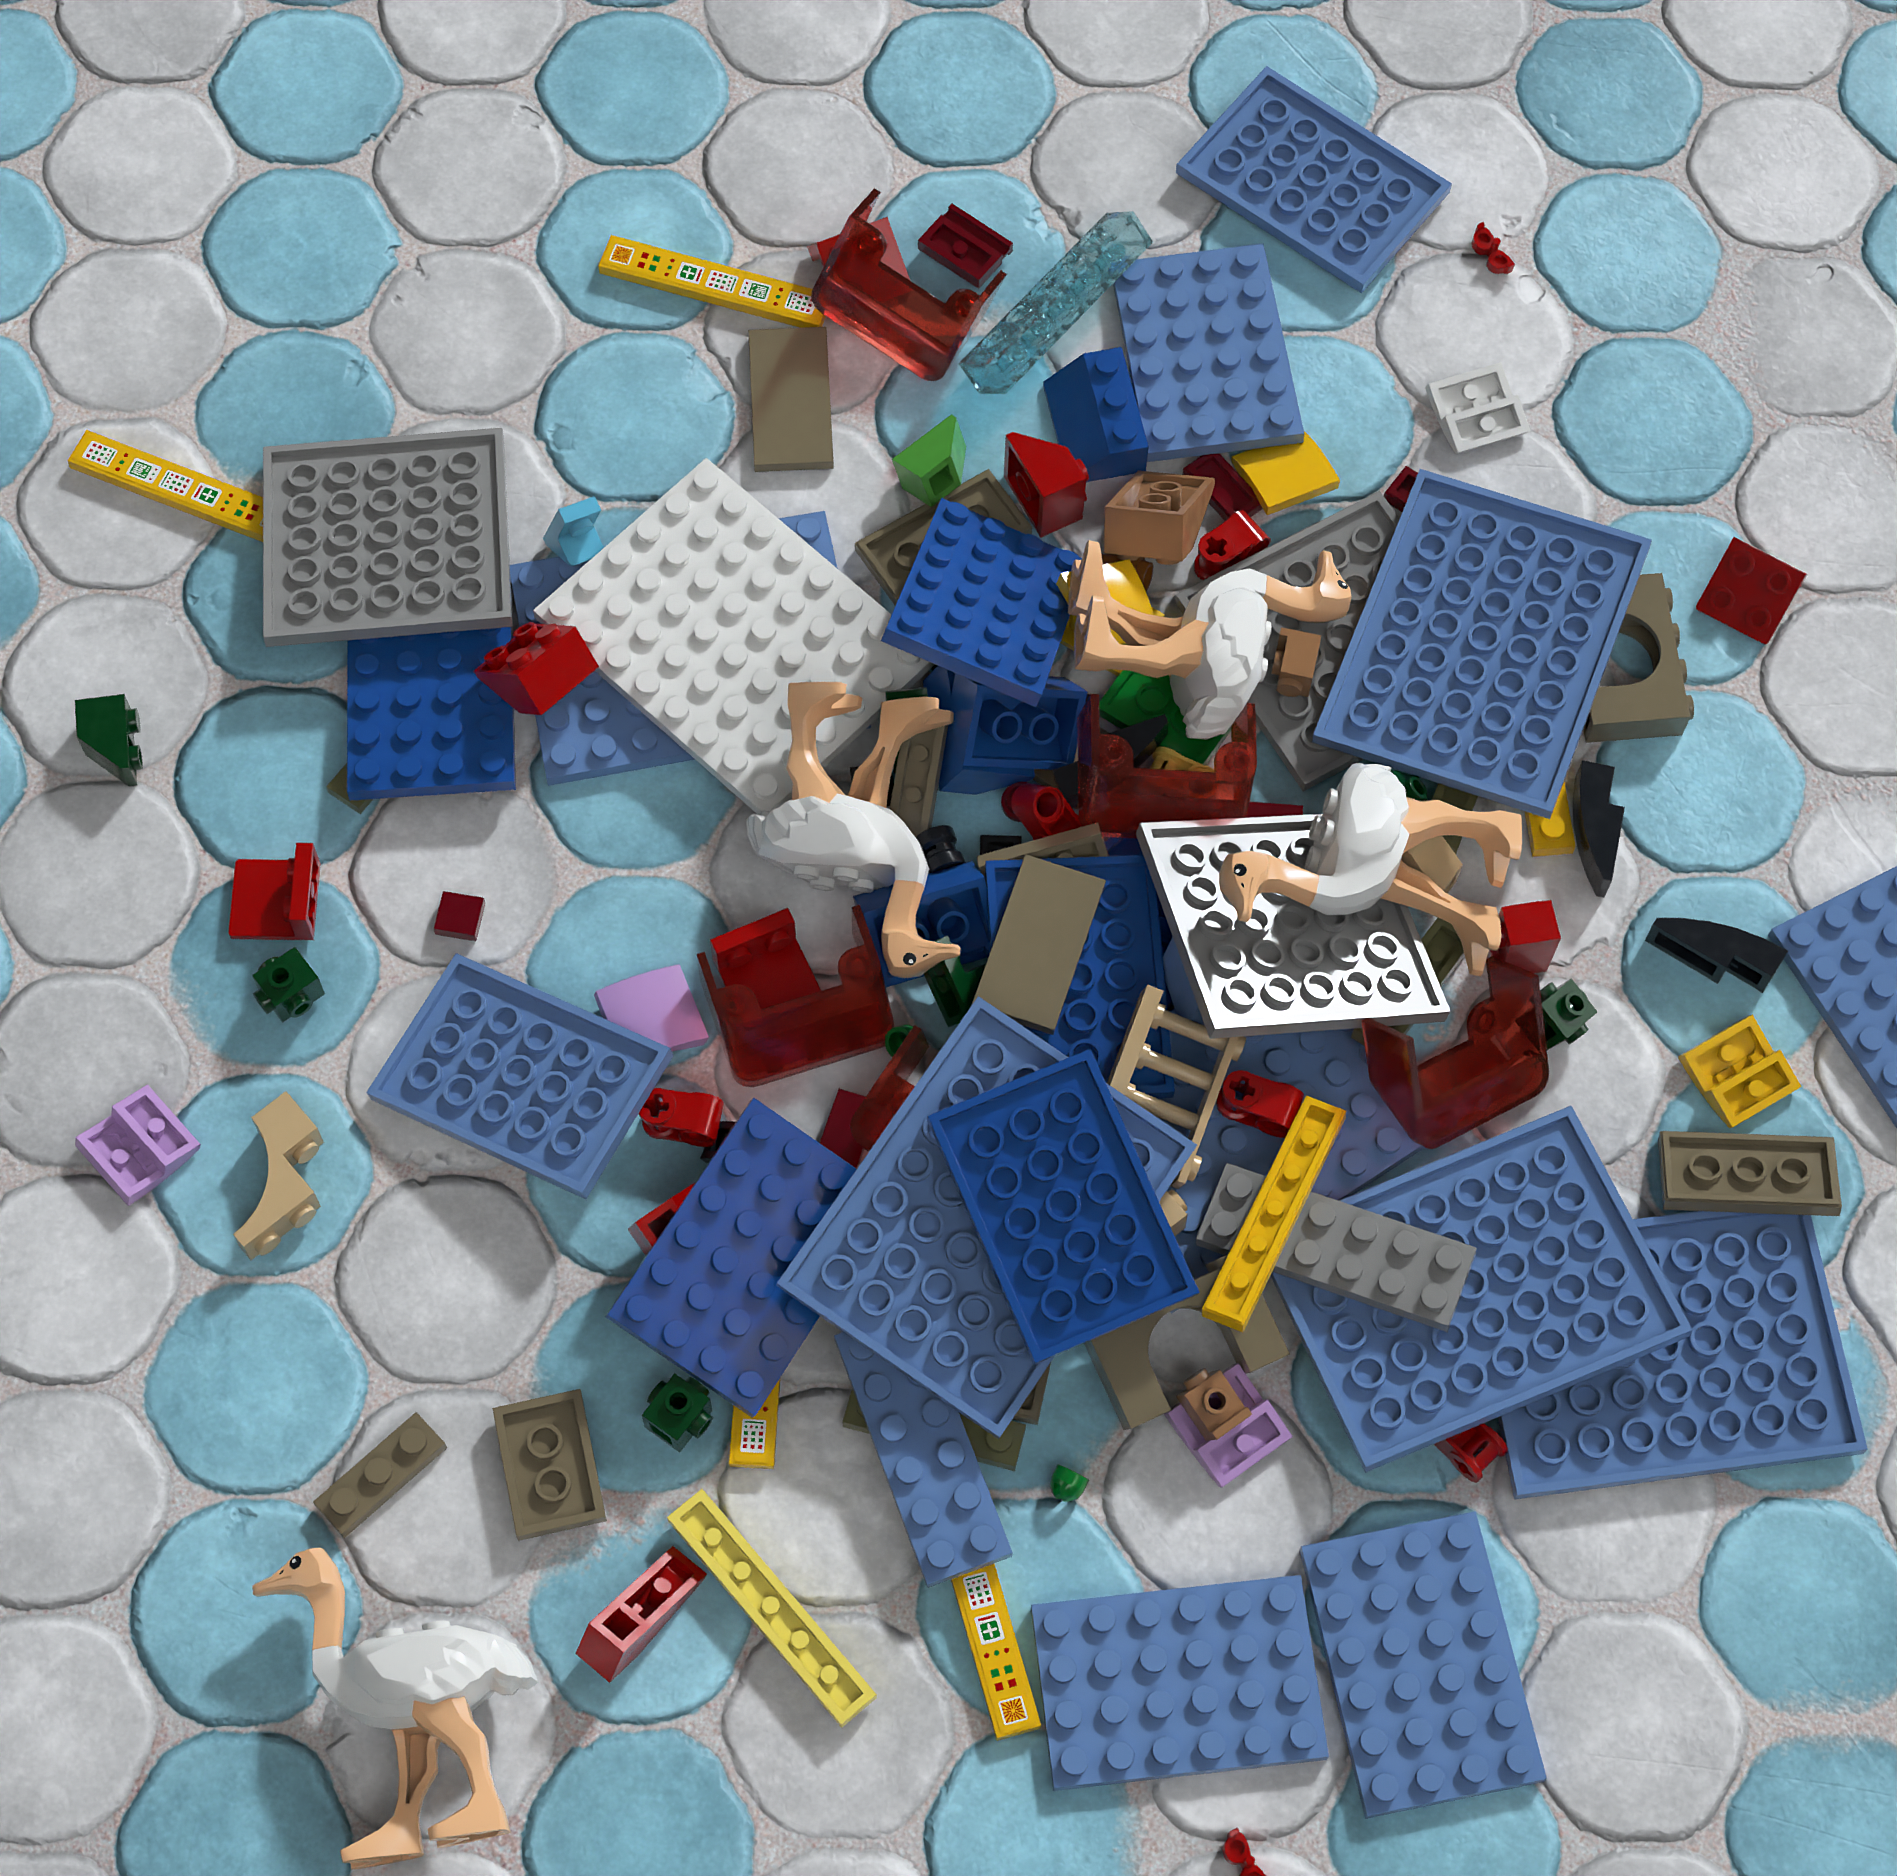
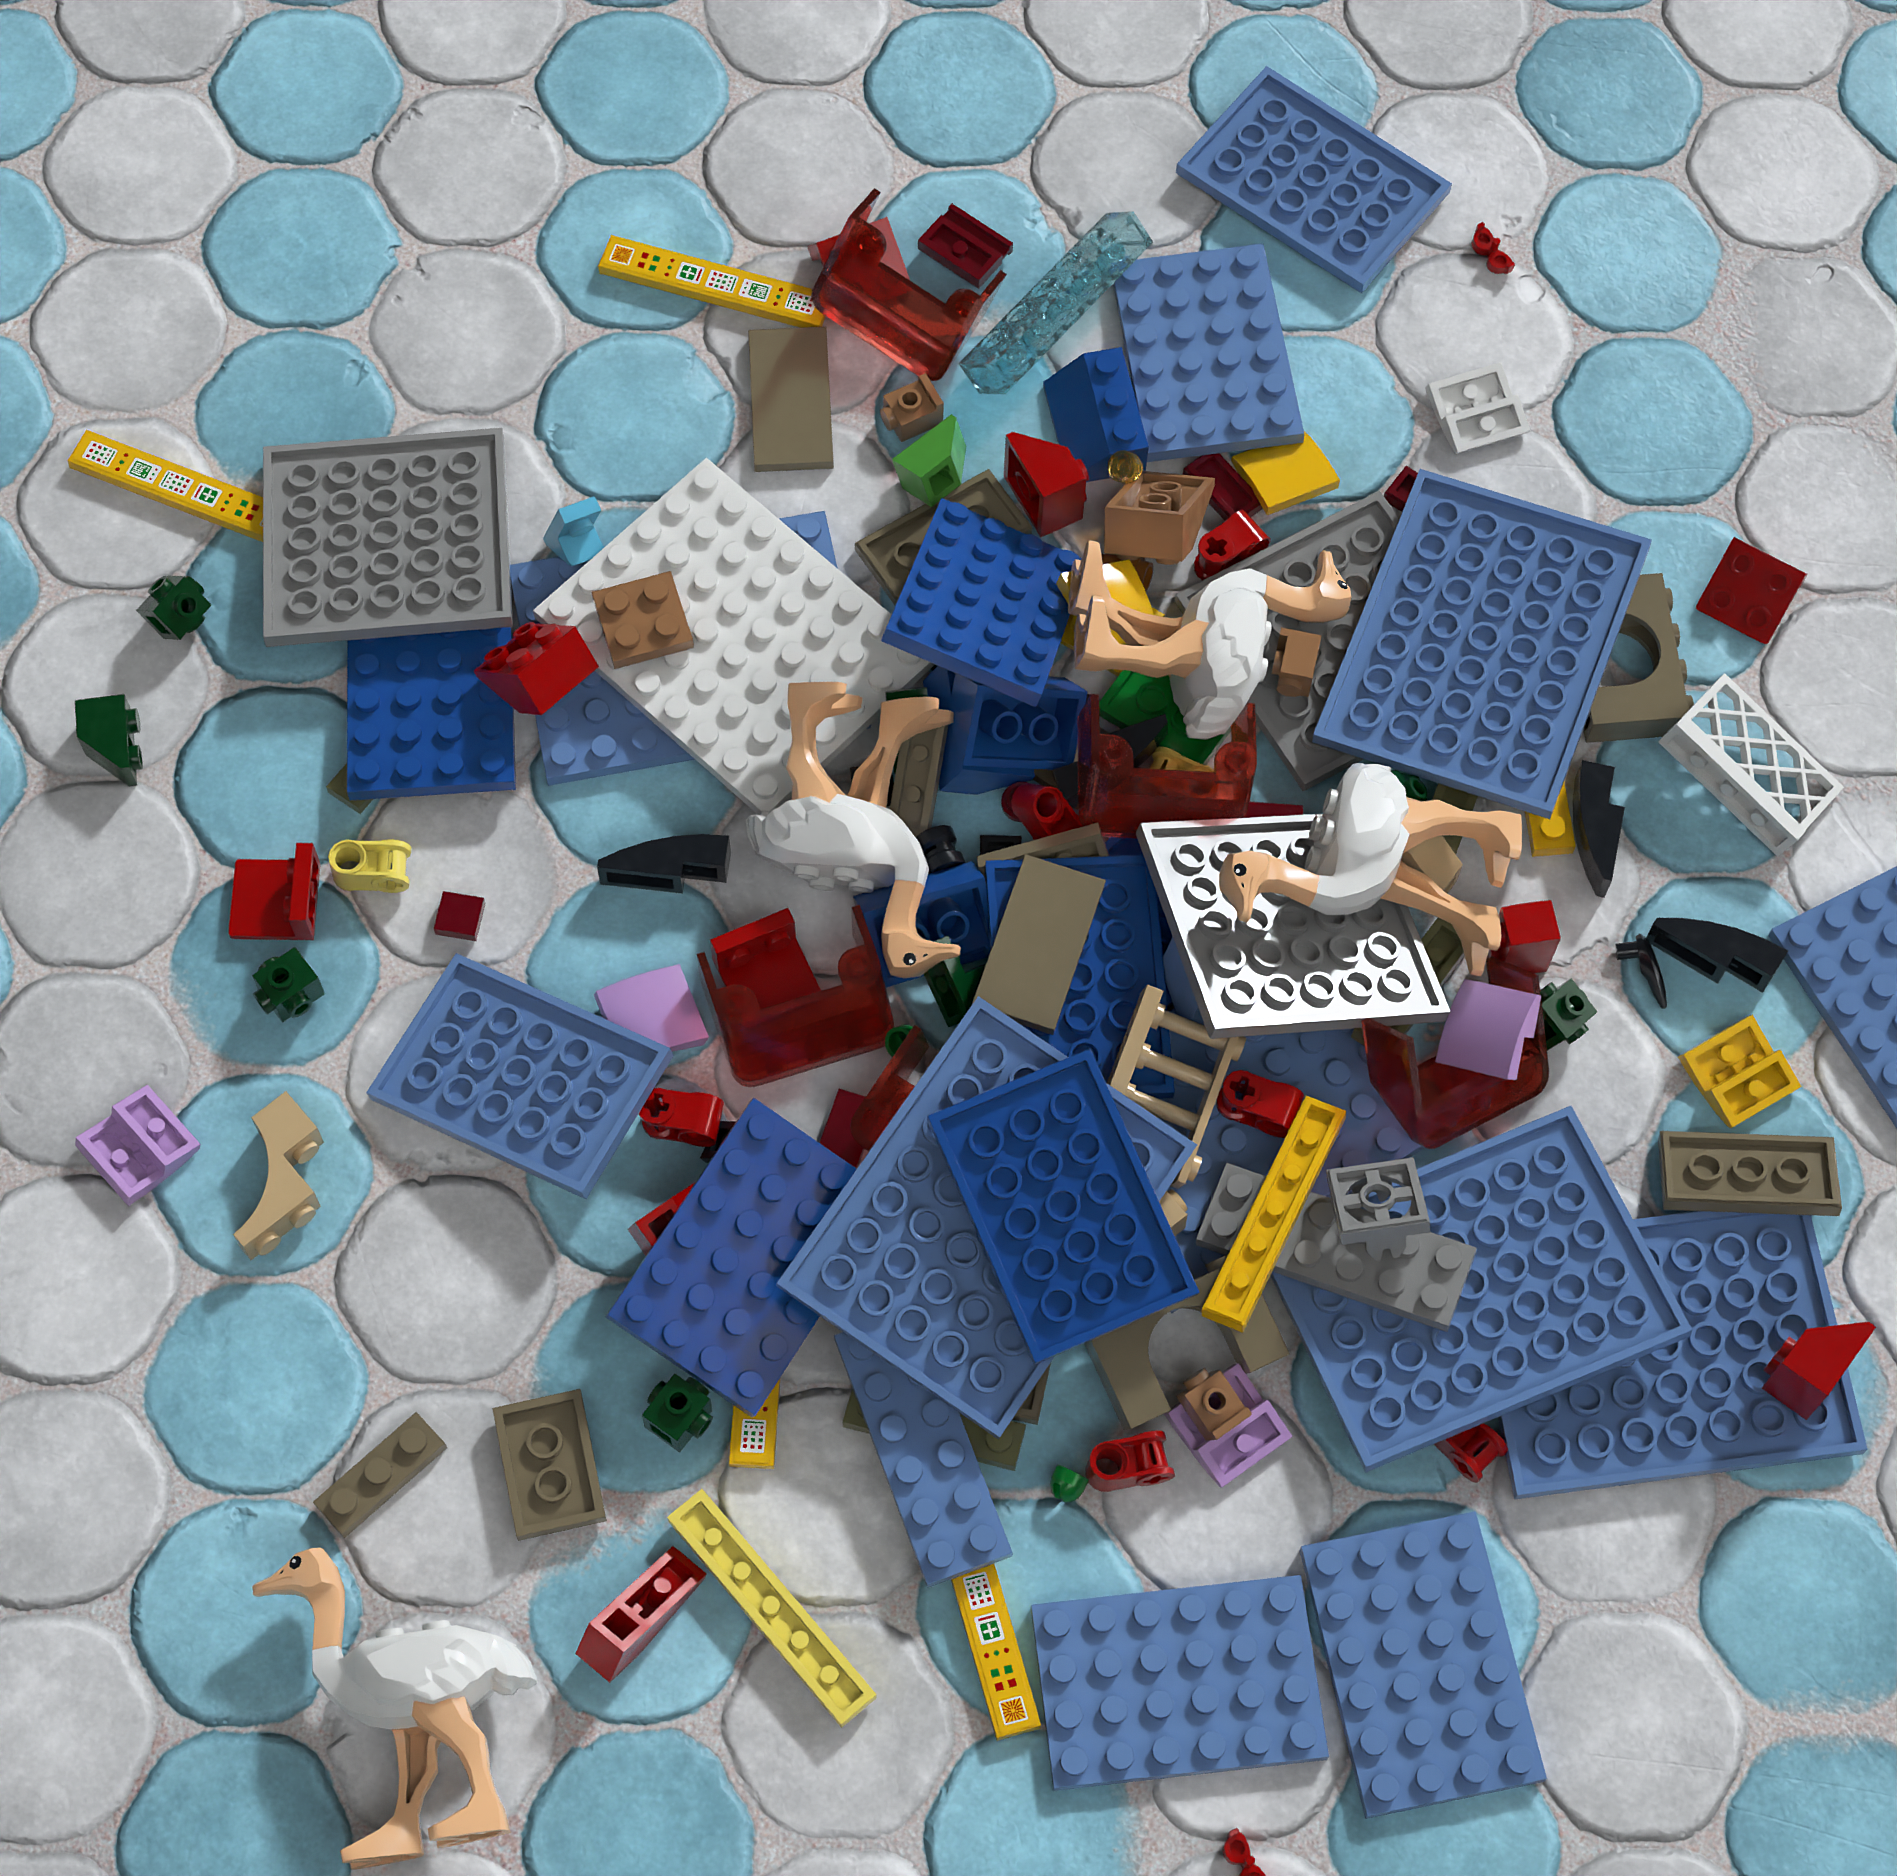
none -> dark green brick [136,575,211,640]
none -> light yellow piece [328,839,412,893]
none -> medium nougat plate [592,571,694,669]
none -> black slope [597,834,731,894]
none -> medium nougat brick [880,373,944,442]
none -> red piece [1085,1430,1175,1492]
none -> clear yellow hinge [1107,450,1143,484]
none -> light grey piece [1326,1157,1430,1261]
none -> lavender slope [1435,979,1541,1080]
none -> black bar [1615,934,1667,1009]
none -> white fence [1658,673,1844,857]
none -> red slope [1762,1322,1876,1420]

